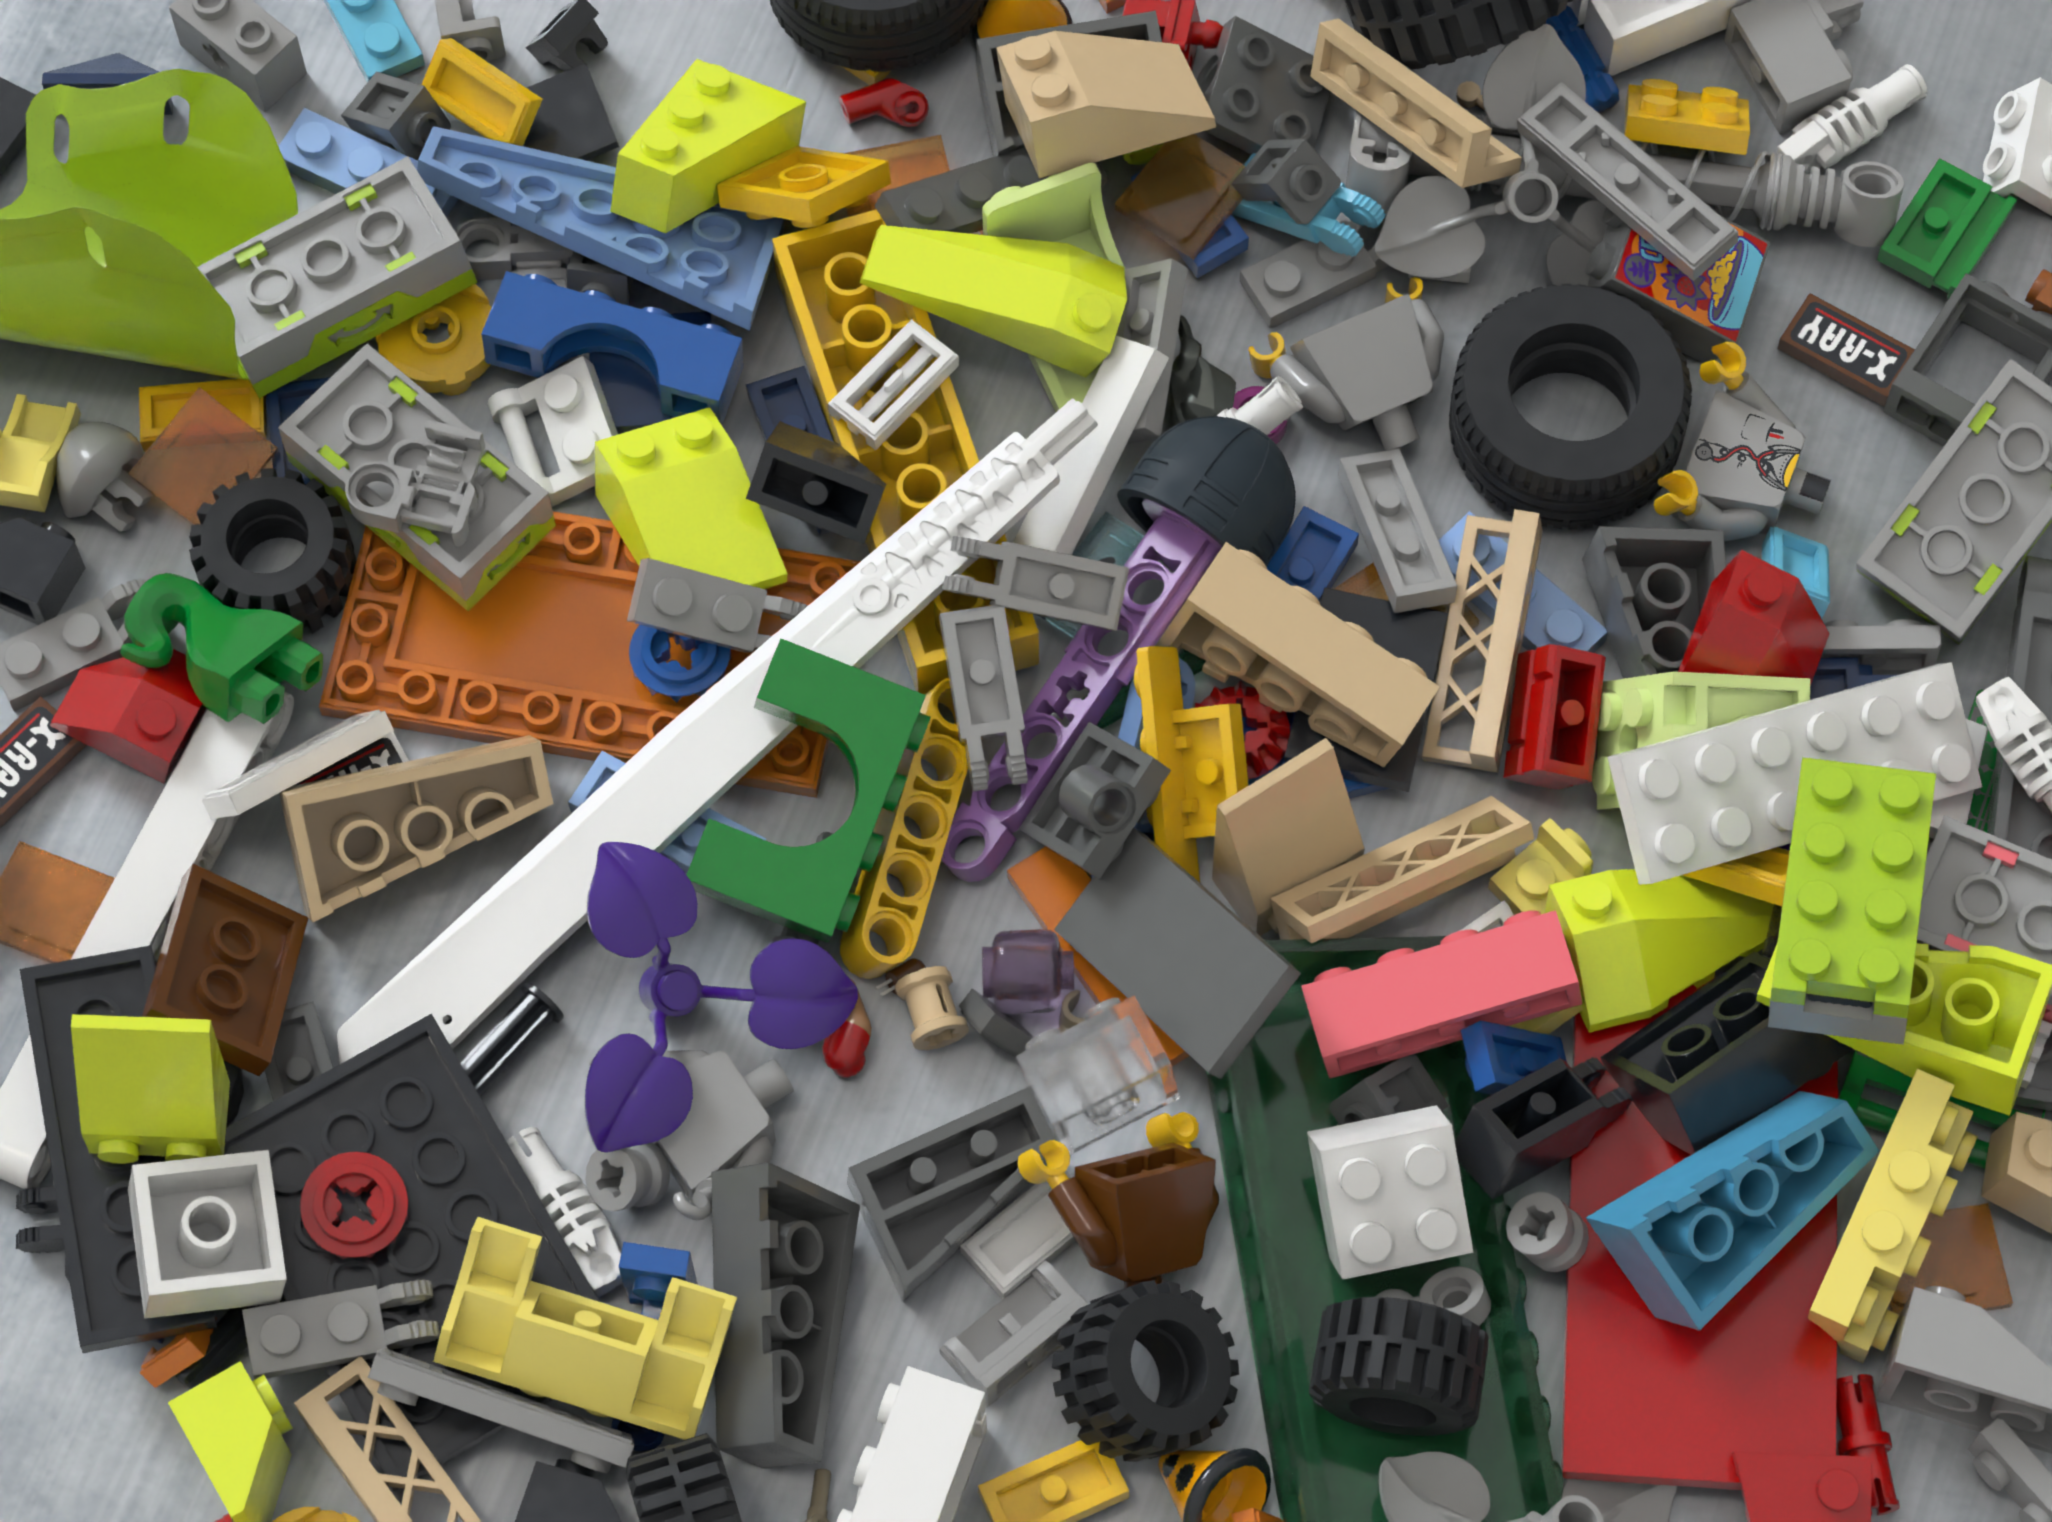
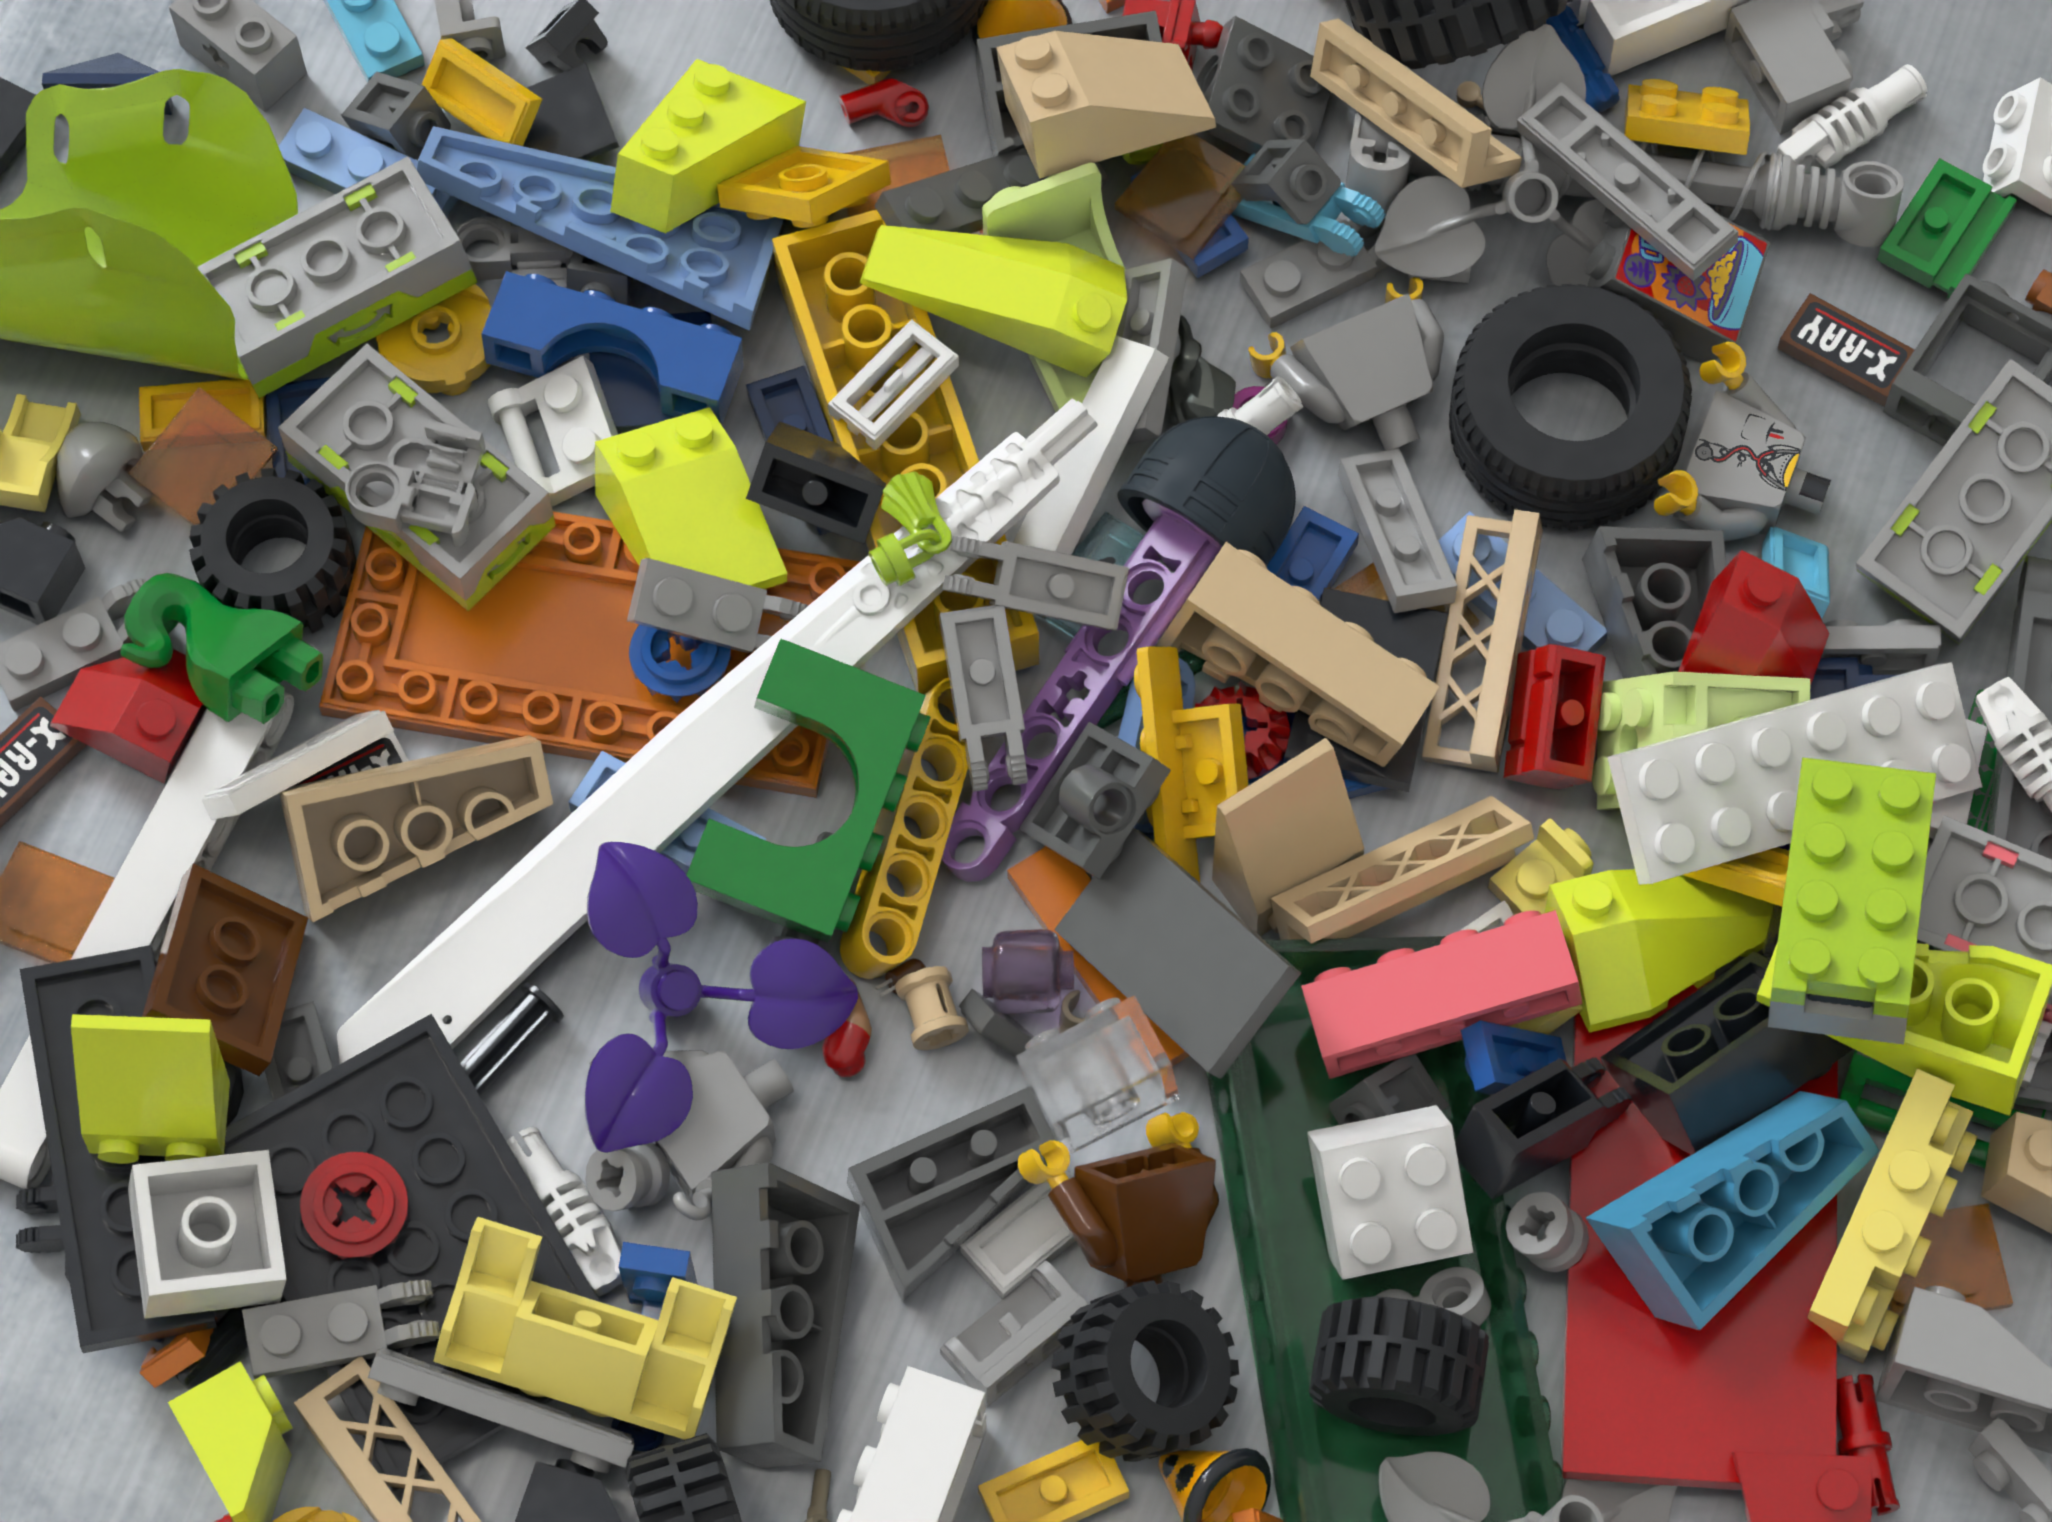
none -> lime piece [868,471,952,586]

